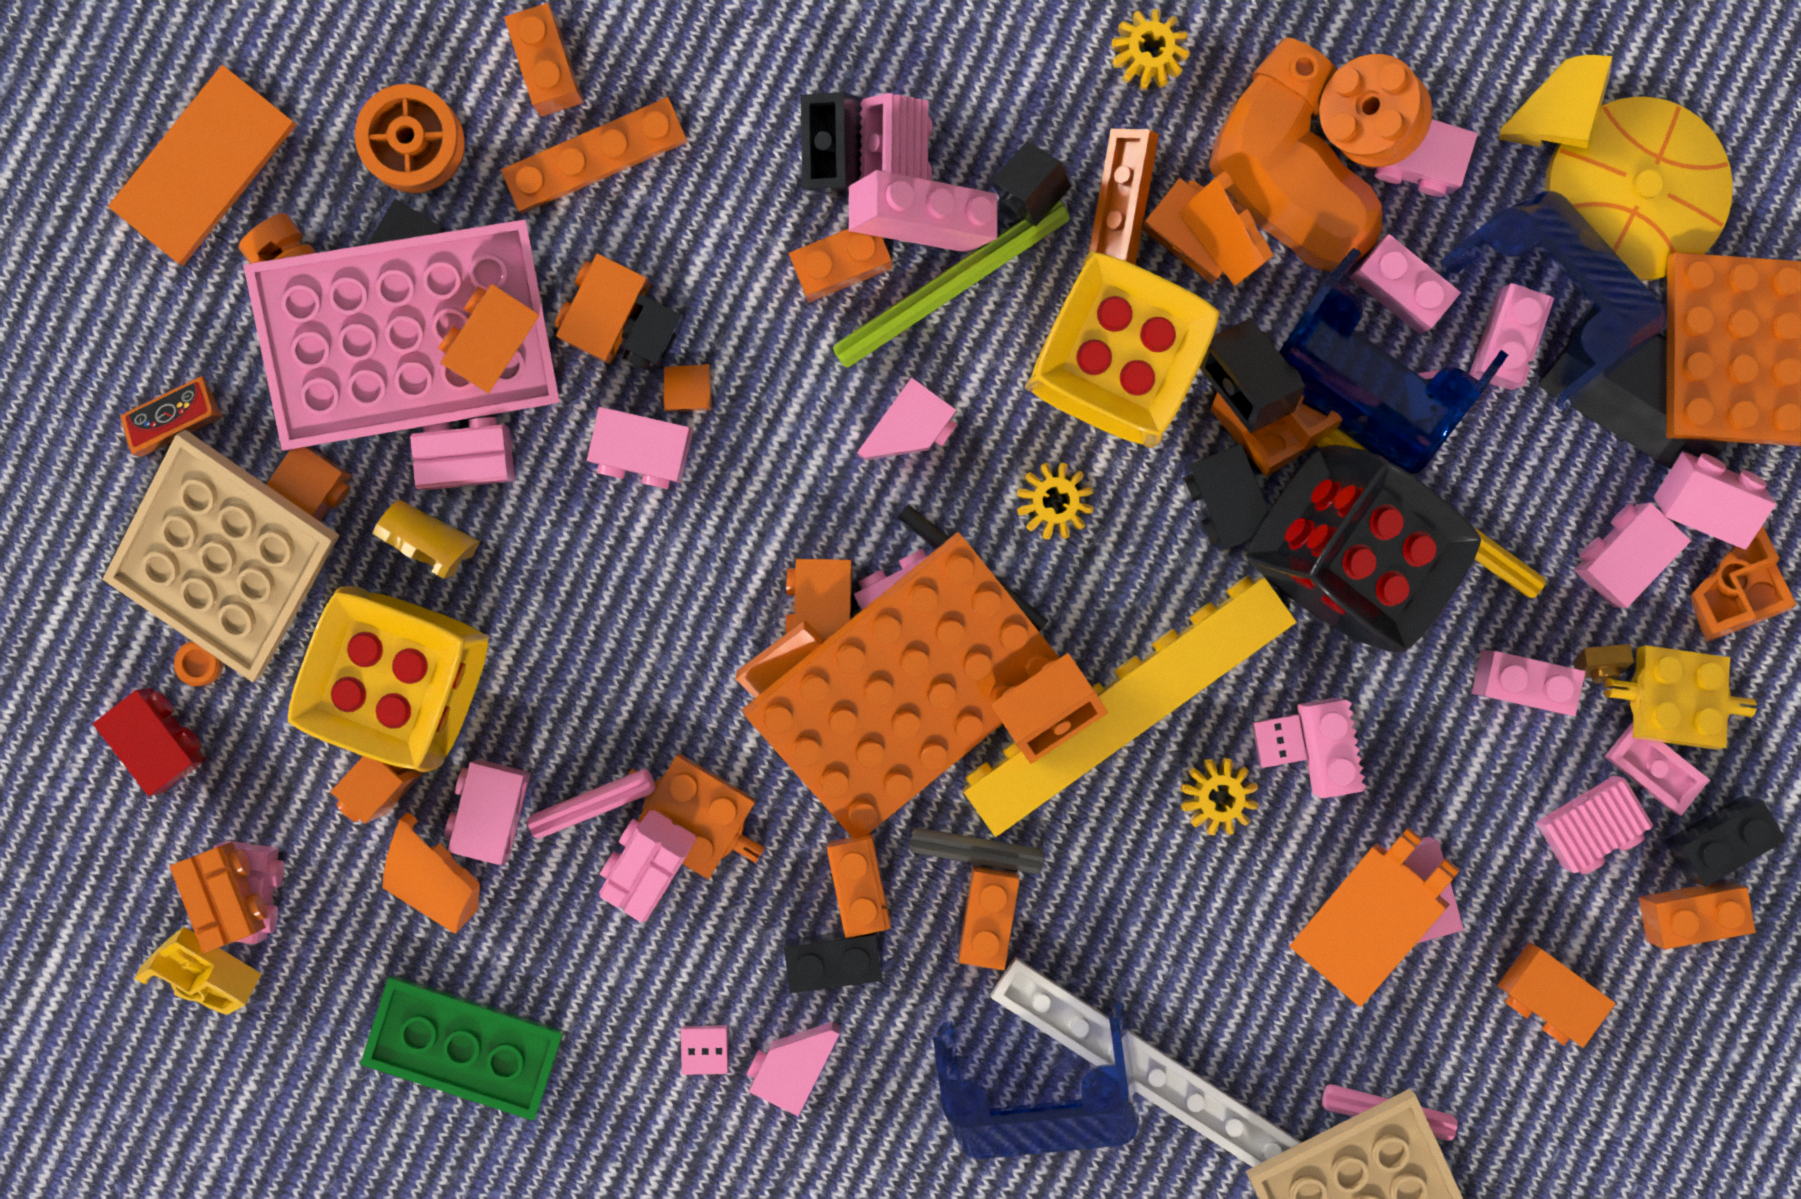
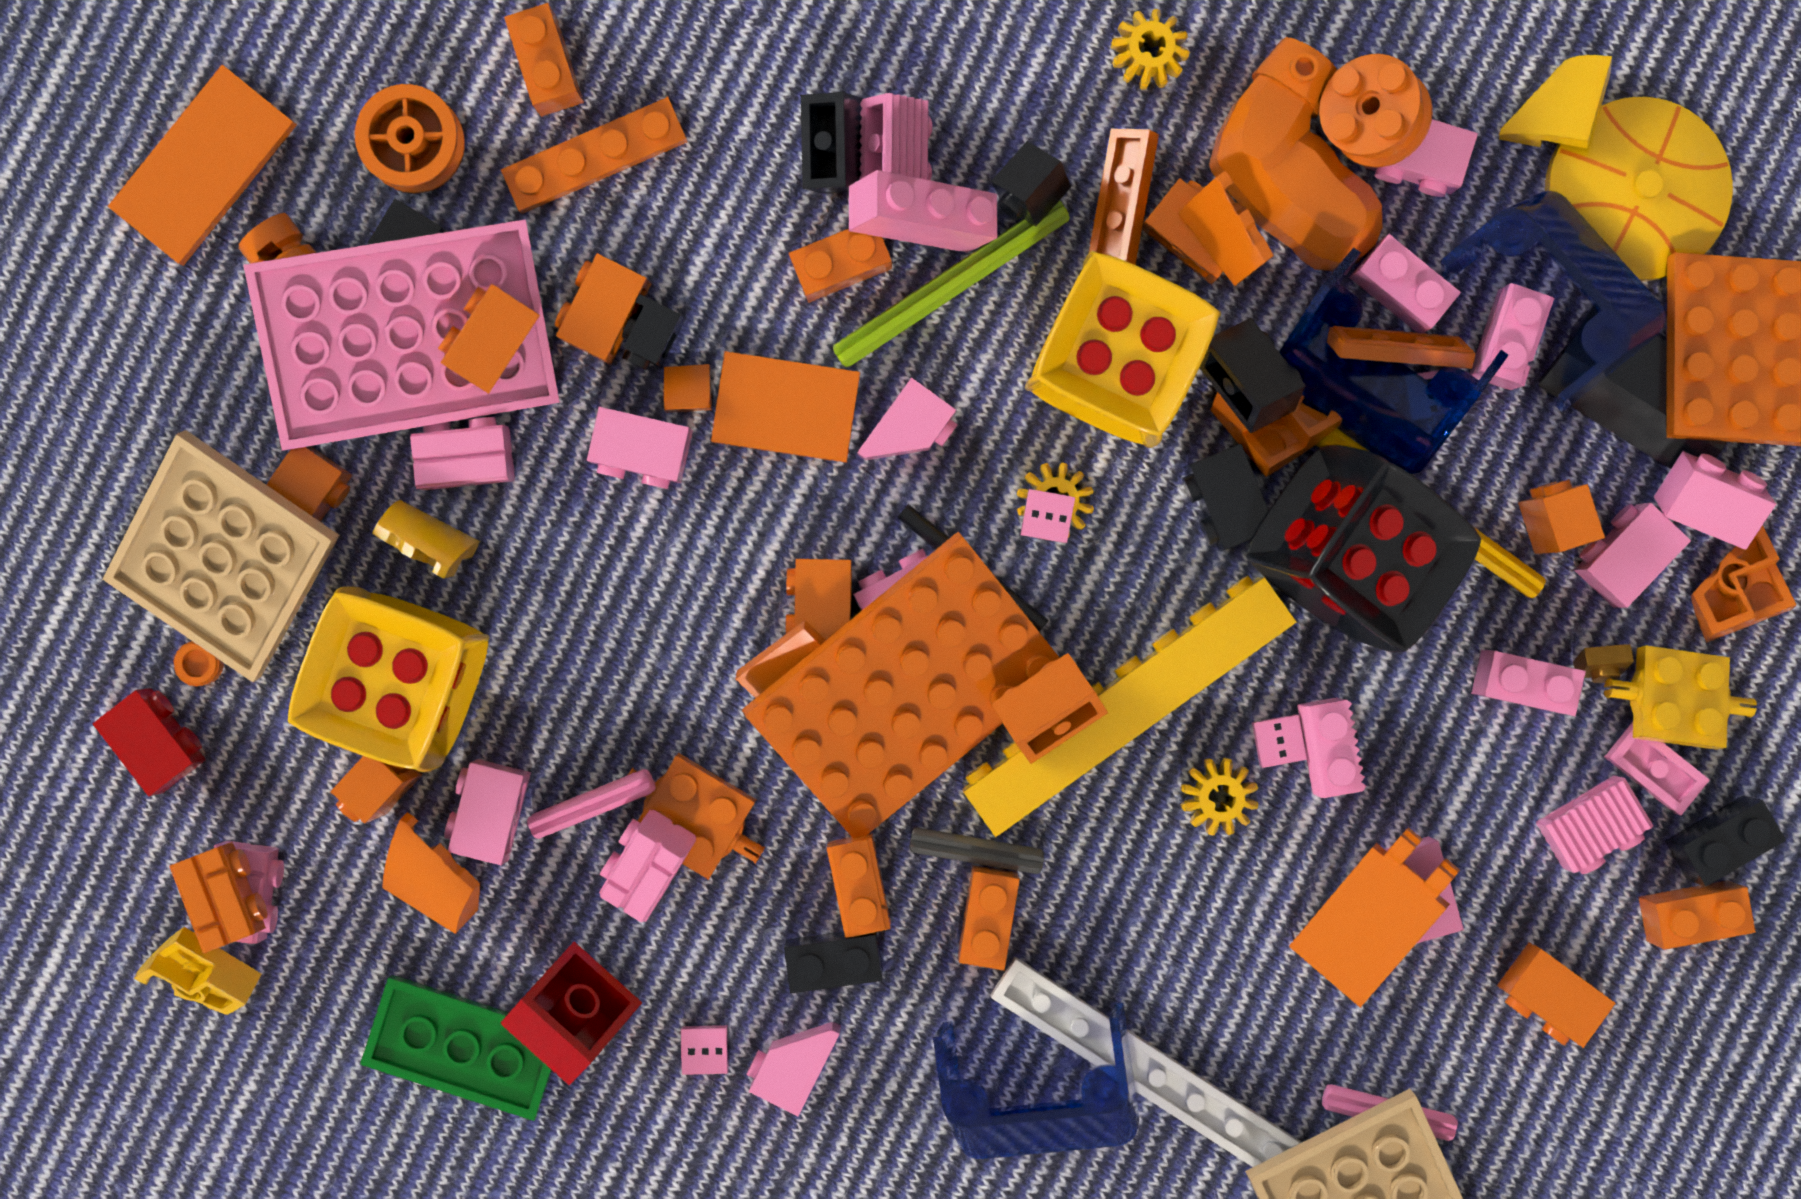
slope [120,376,223,457] -> none
none -> red brick [500,942,642,1085]
none -> orange tile [711,351,861,463]
none -> bright pink tile [1020,489,1075,543]
none -> orange tile [1327,326,1476,369]
none -> orange brick [1518,479,1605,554]

